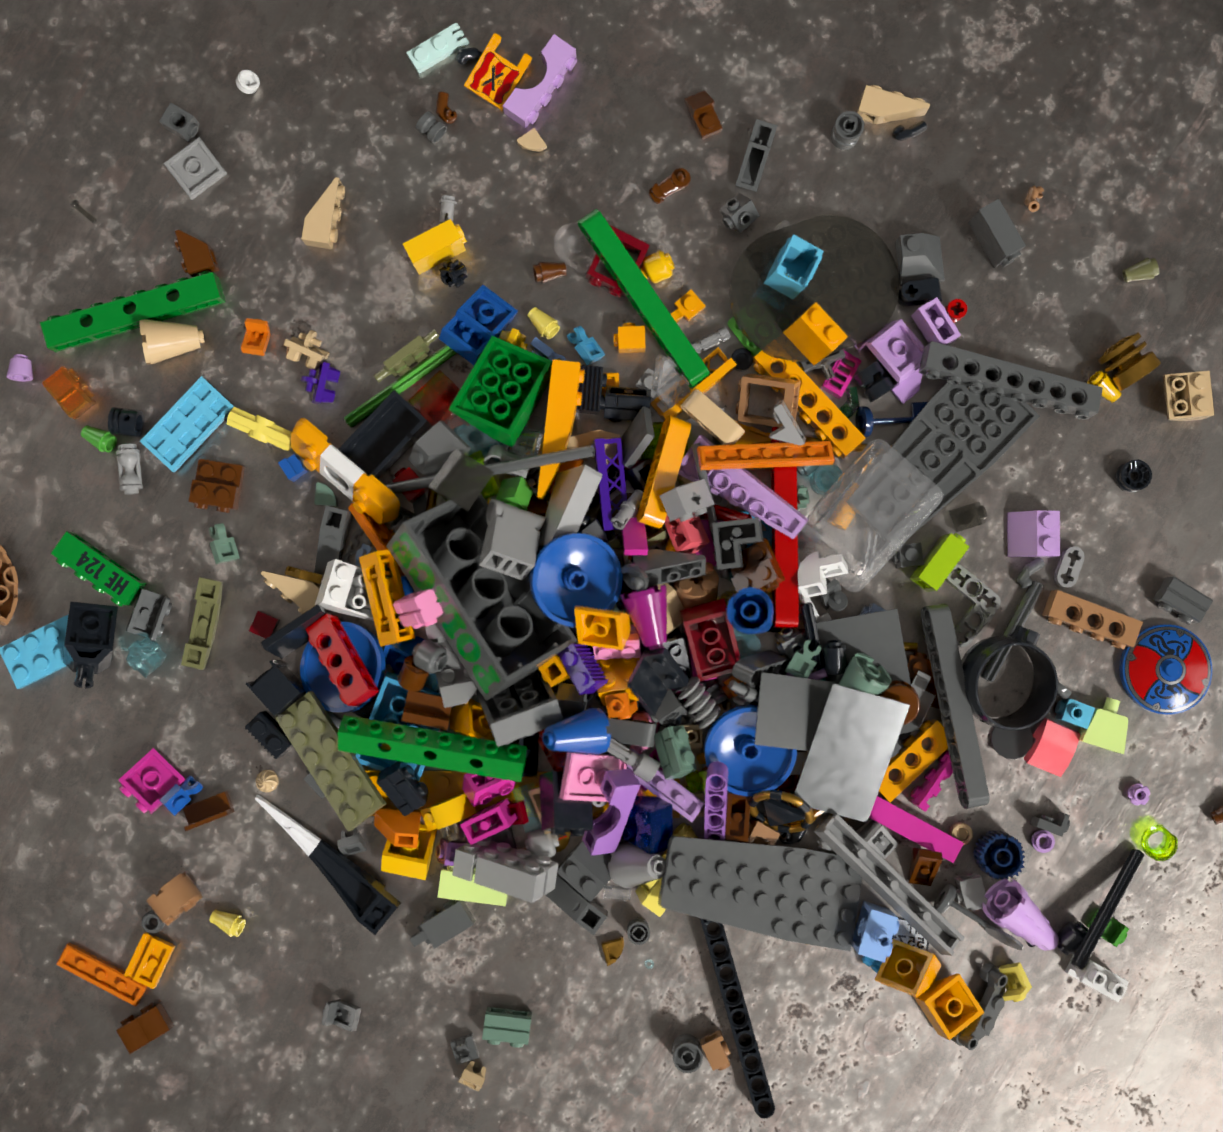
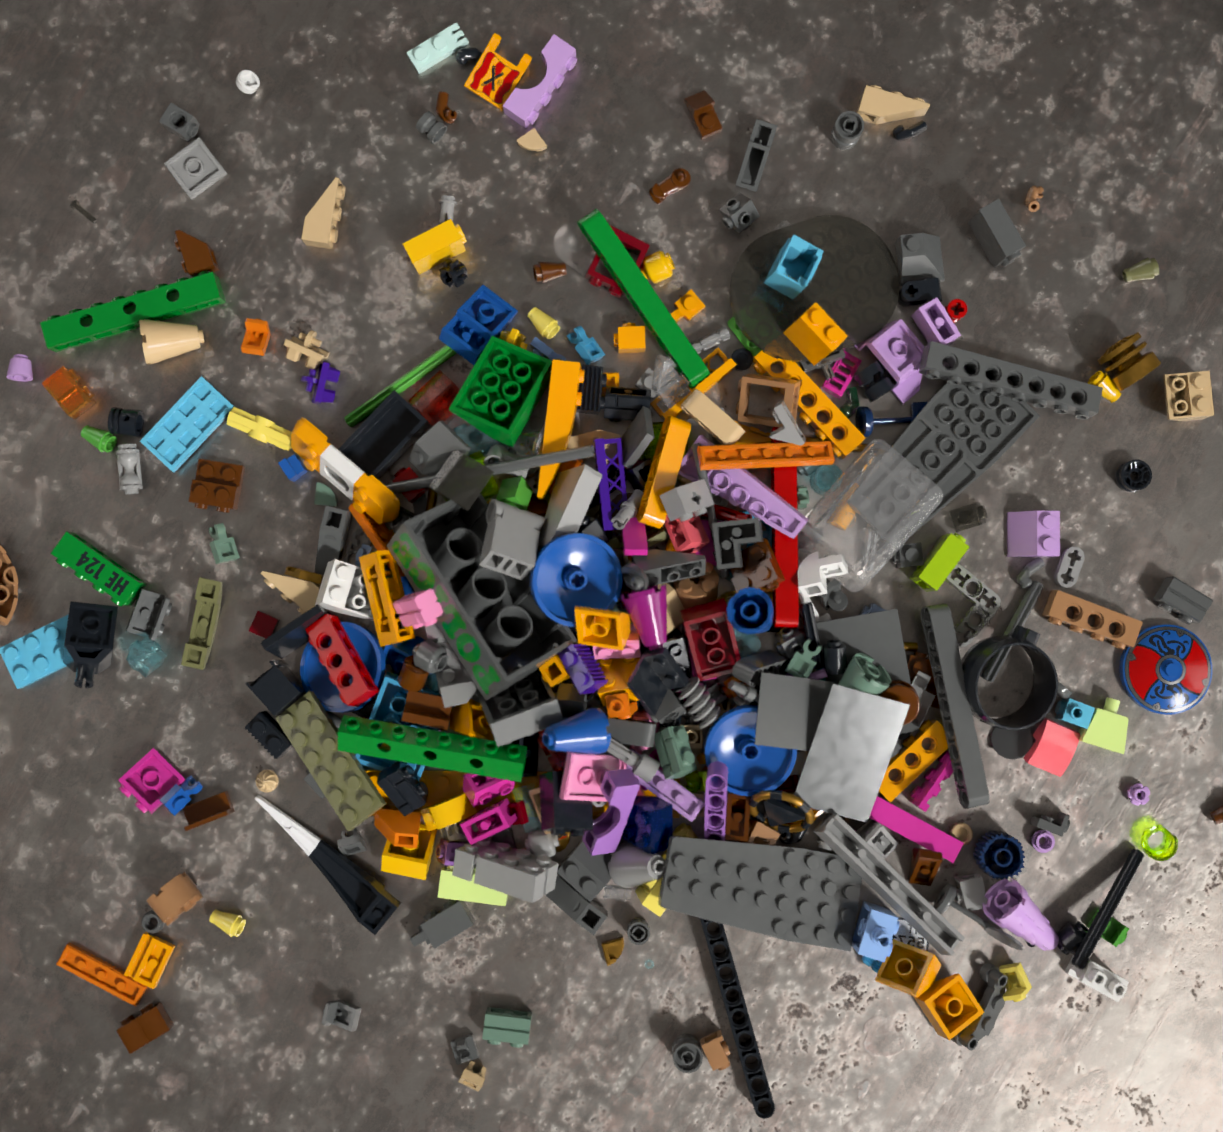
olive plate [373,329,440,383] -> none

